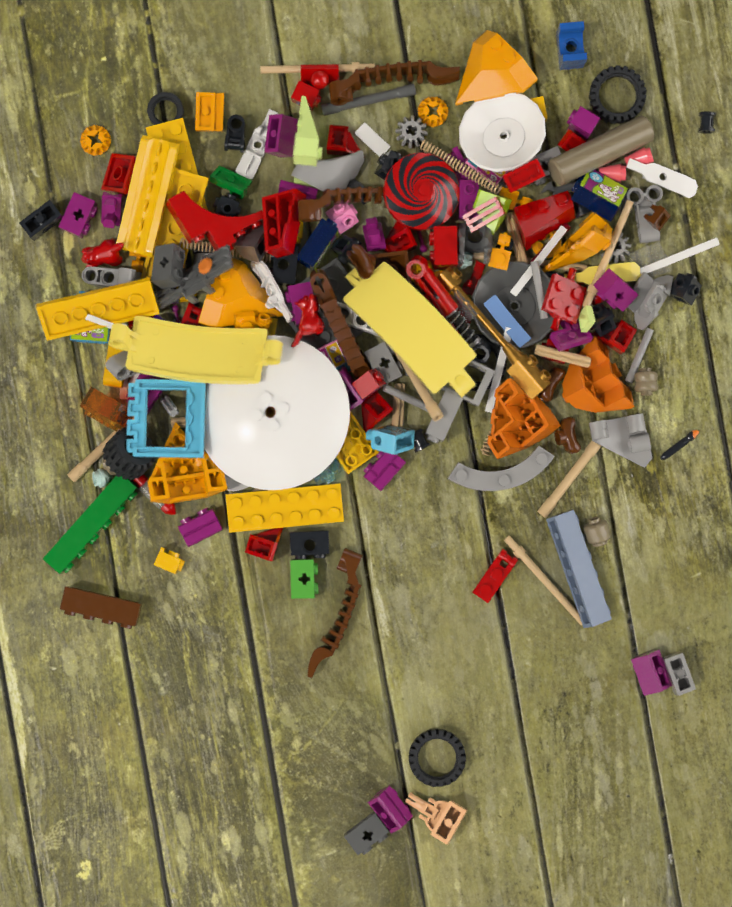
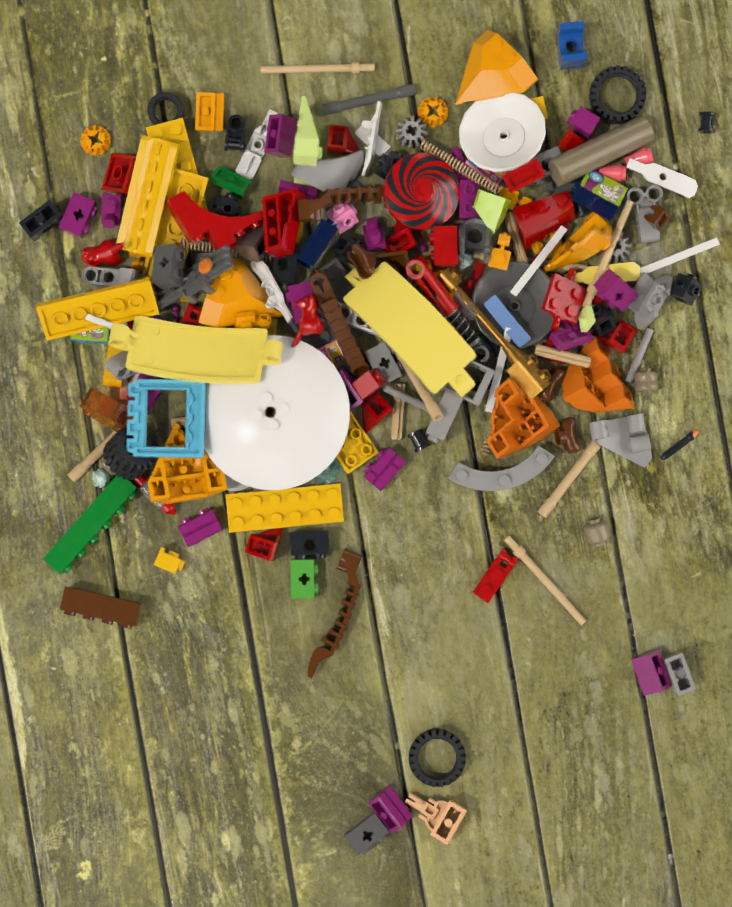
light grey axle [160,395,179,417] -> none
red brick [291,81,322,111] -> none
red tile [300,64,339,90] -> none
reddish brown piece [329,60,460,106] -> none
medium azure torso [366,426,415,455] -> none
tile [462,197,506,233] -> none
light grey bar [530,261,548,319] -> none
brick [546,510,612,628] -> none
none -> white piece [361,101,382,178]

